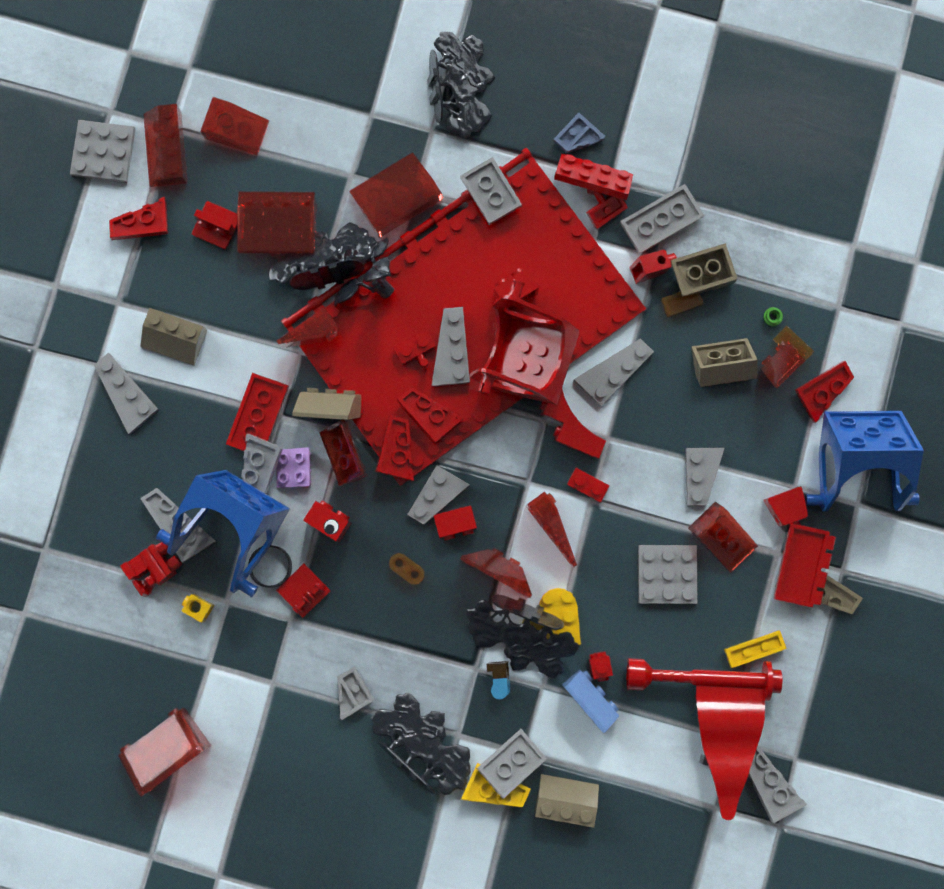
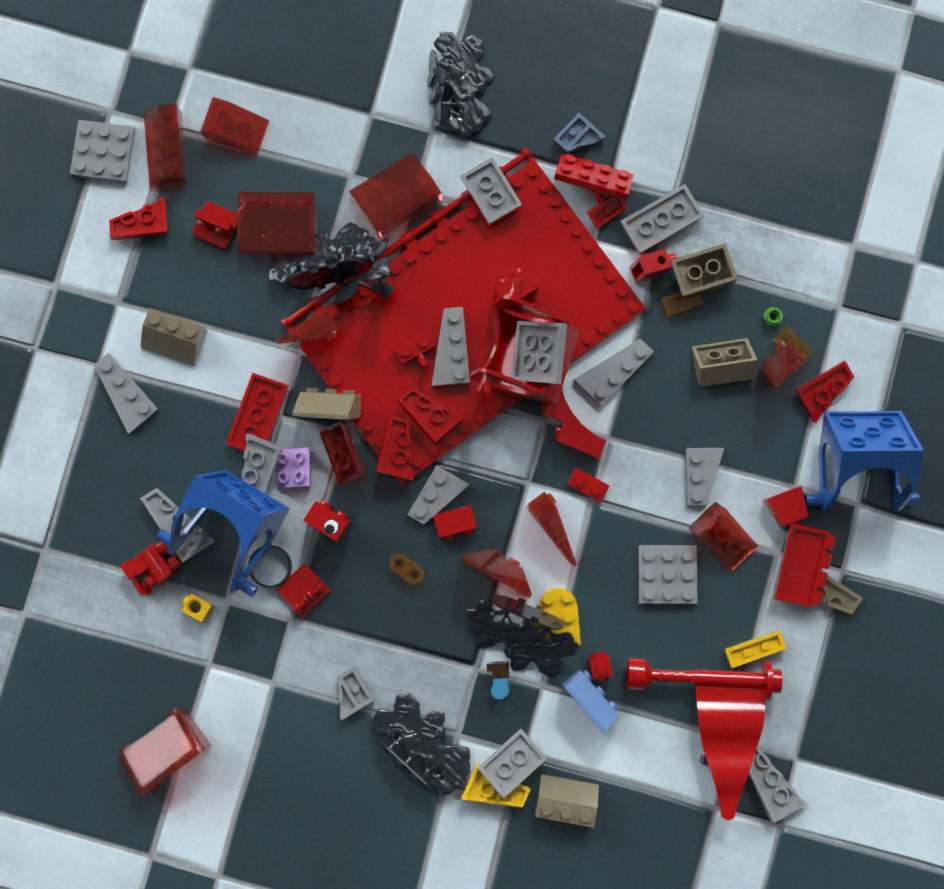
none -> light grey plate [512,321,567,384]

